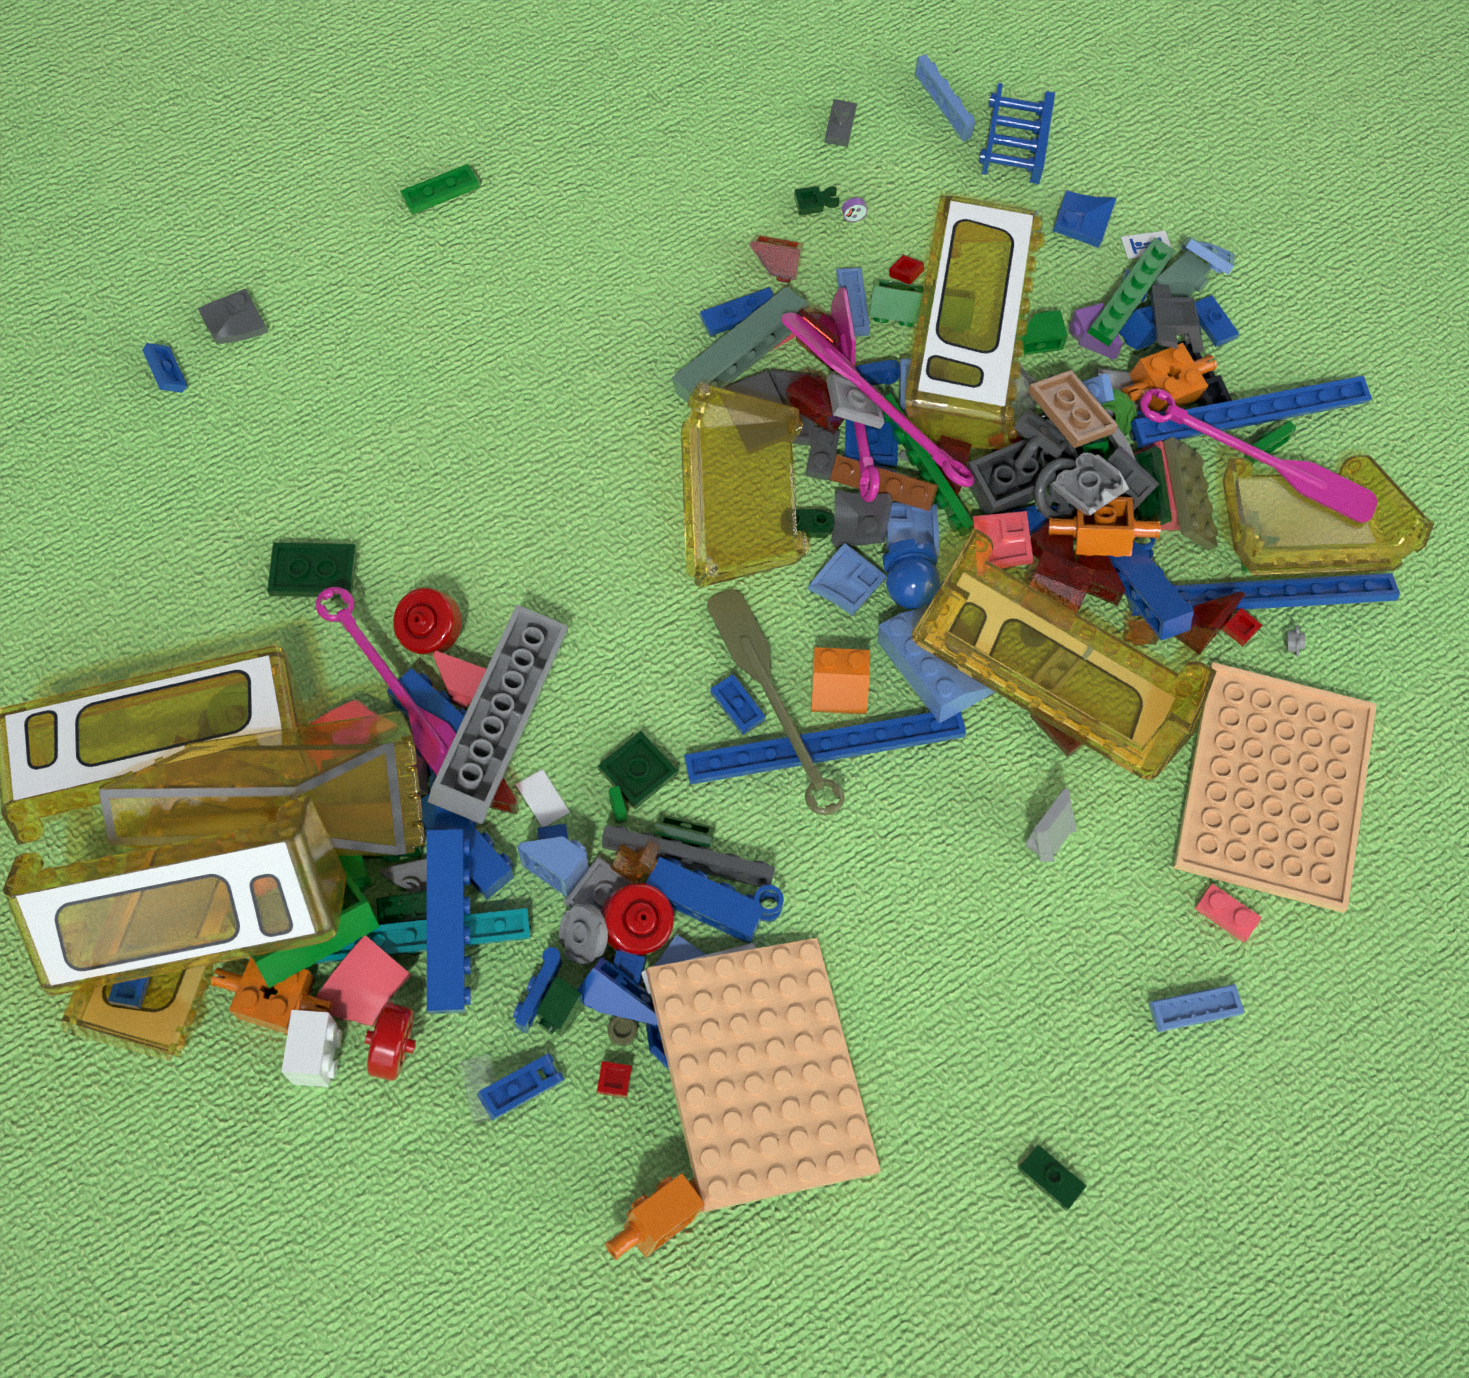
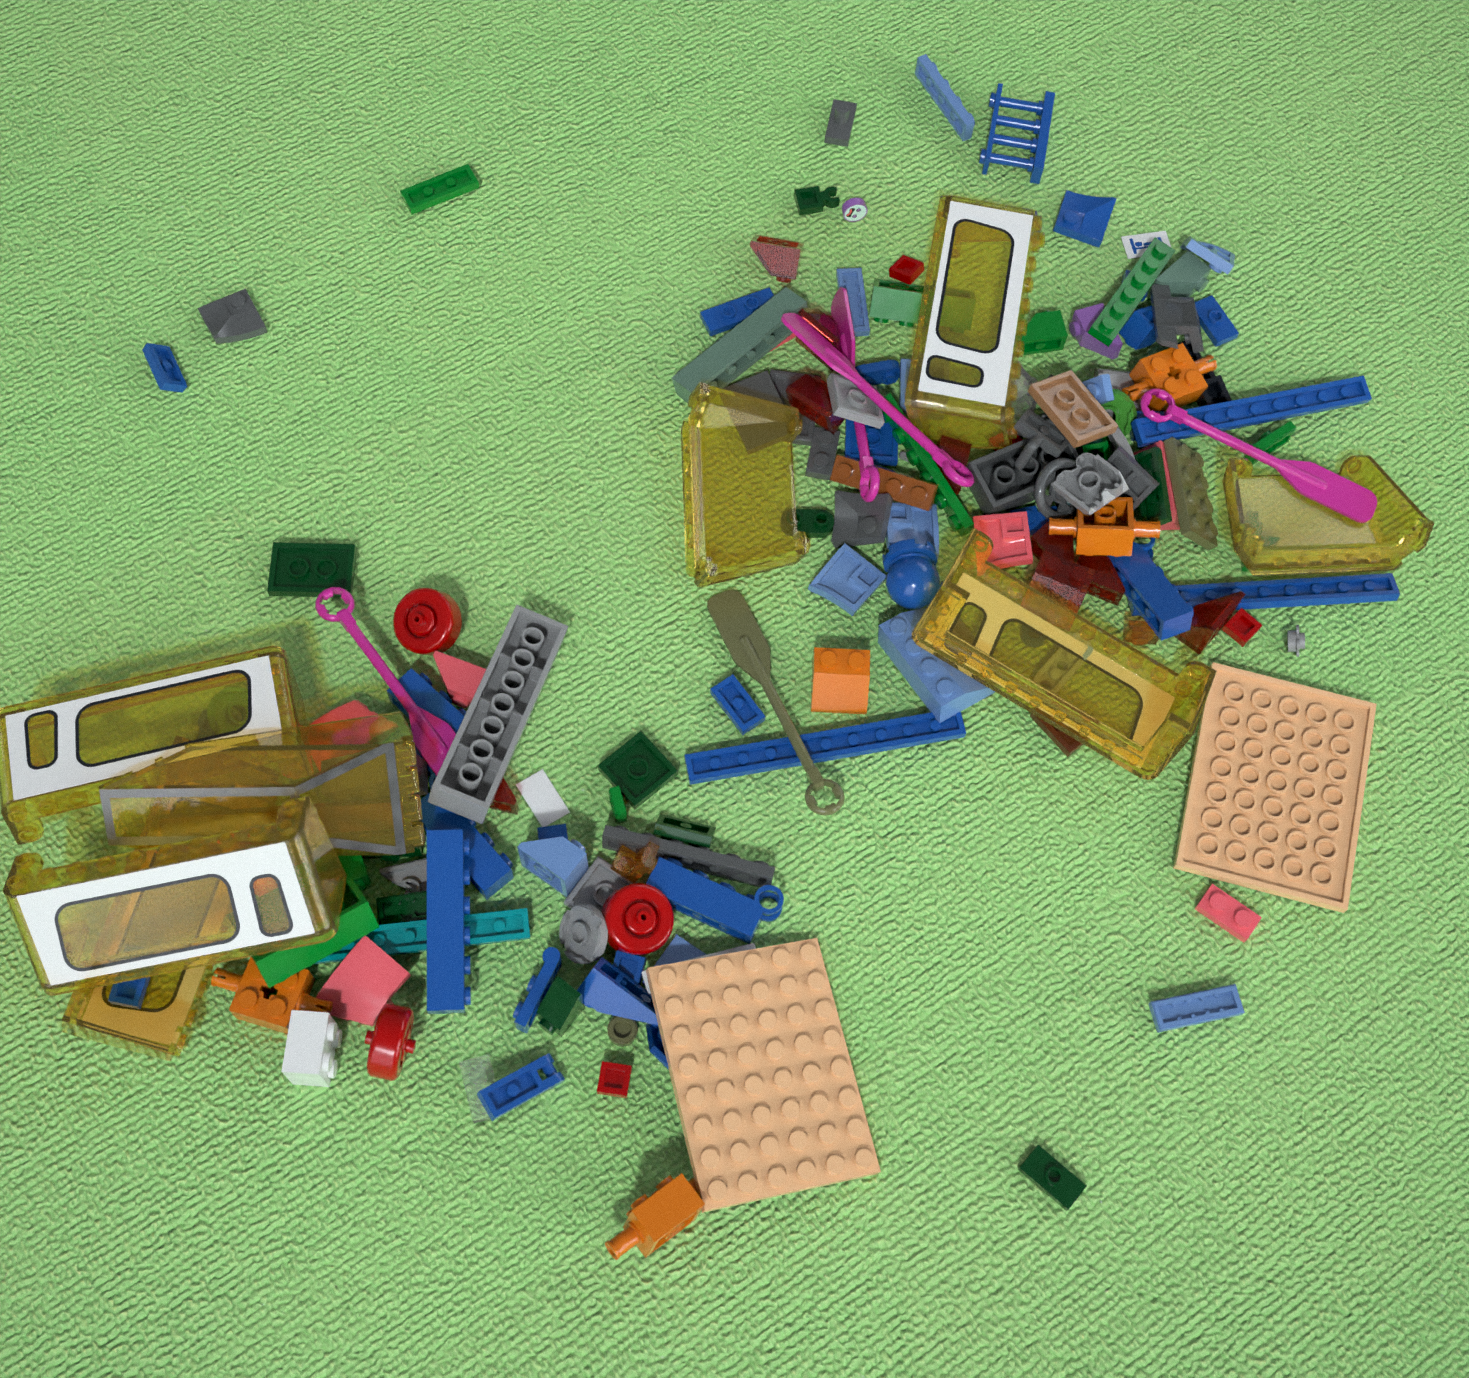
light grey slope [1025,789,1077,862] -> none

